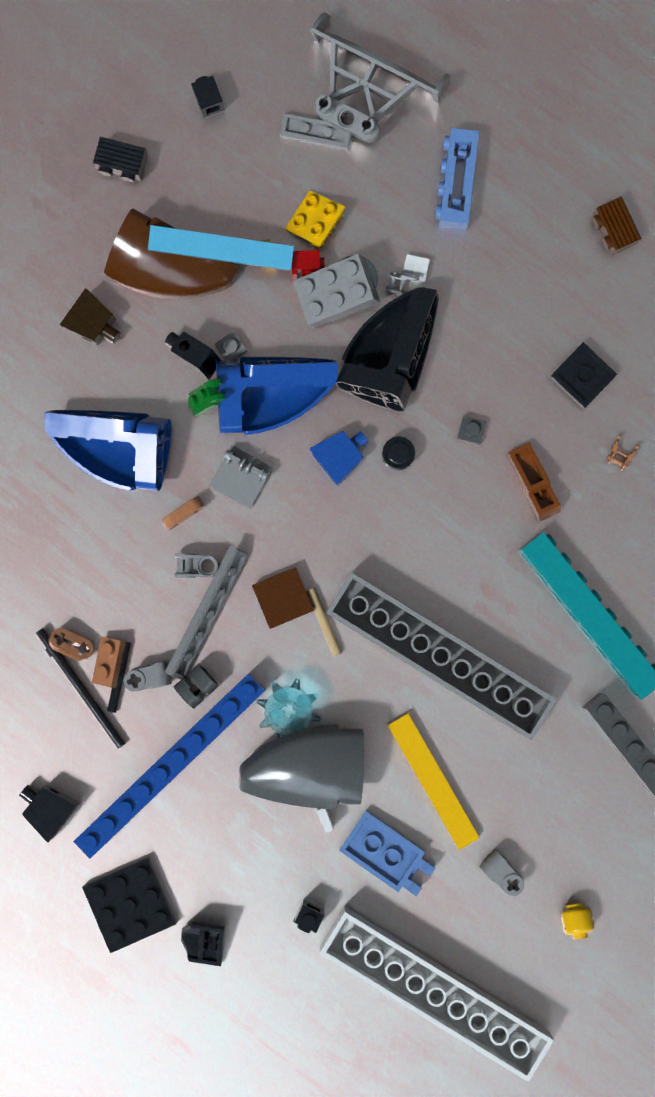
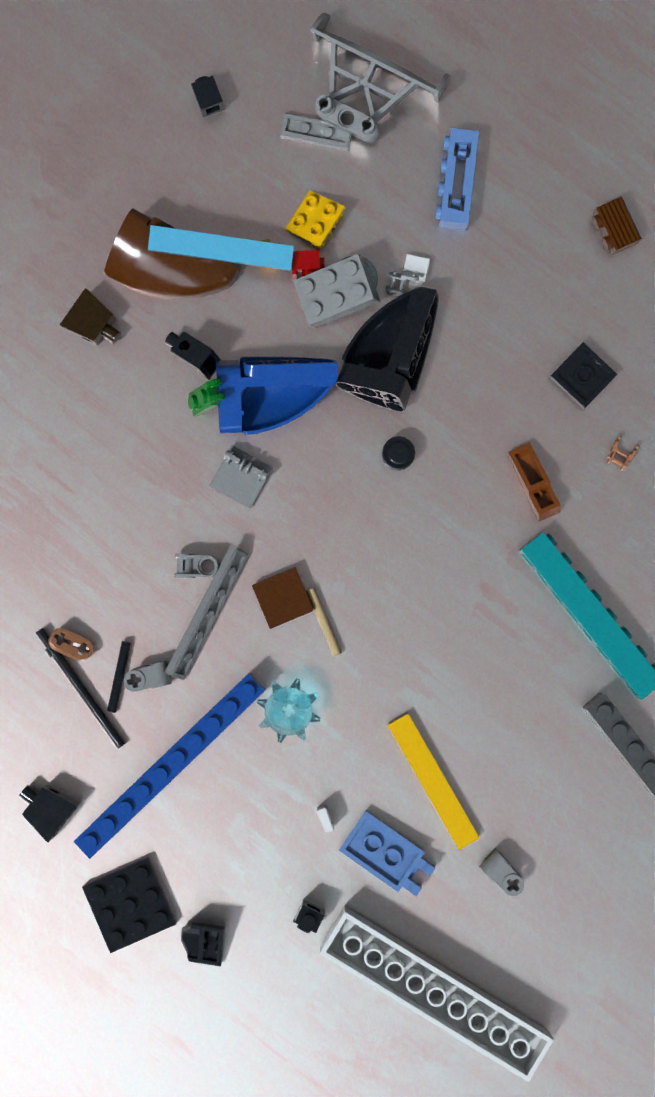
blue panel [44,410,172,491] -> none
nougat plate [92,636,126,688] -> none
black brick [93,136,148,182] -> none
nougat beam [161,496,205,531] -> none
dark grey wheel [173,664,219,709] -> none
light grey plate [215,331,247,360] -> none
dark grey panel [238,724,364,810] -> none
blue torso [309,431,369,486] -> none
light grey brick [326,572,557,741] -> none
dark grey plate [457,416,486,445] -> none
yellow head [561,903,595,940] -> none

